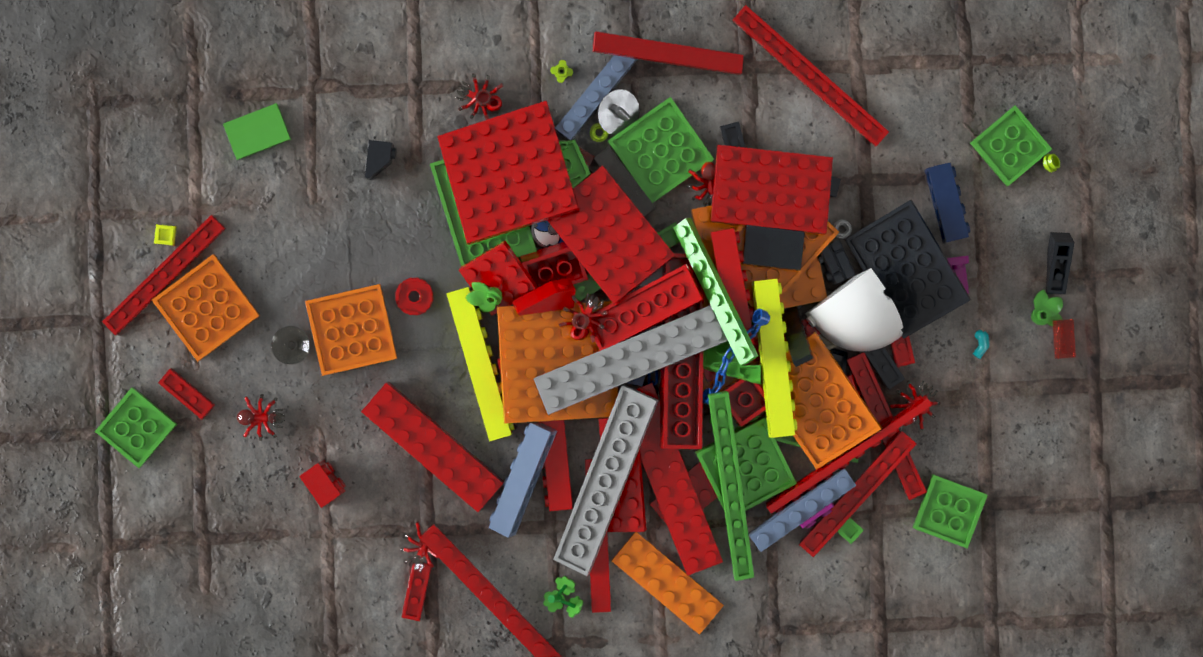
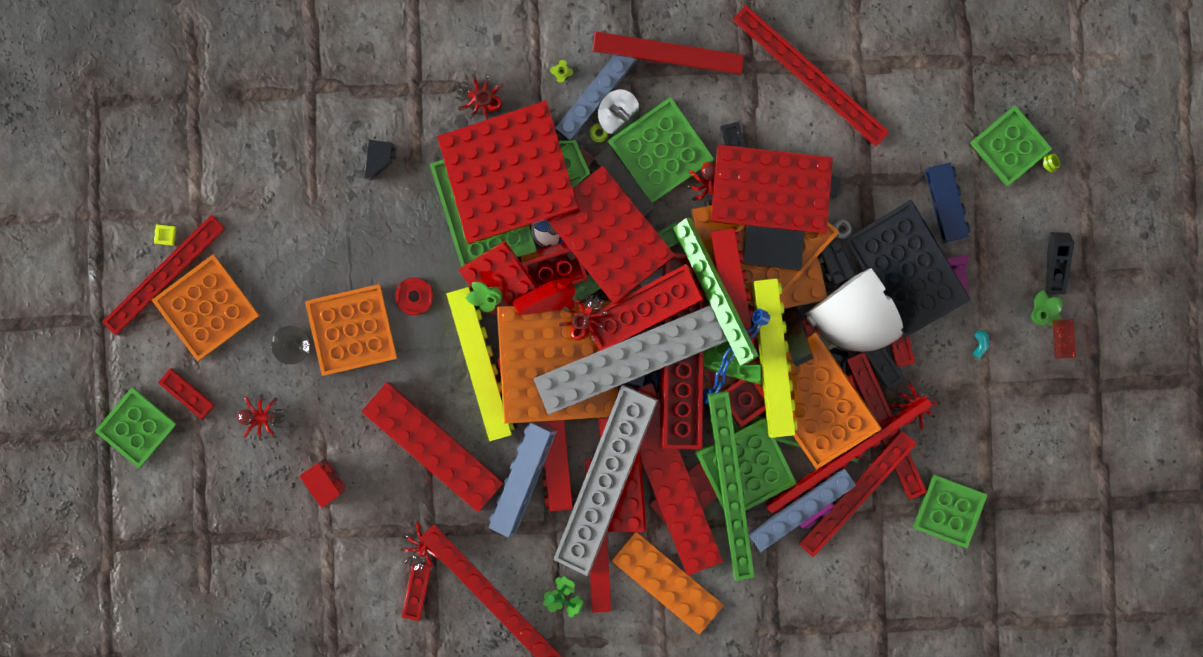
bright green tile [223,103,291,160] -> none
bright green plate [837,518,863,544] -> none

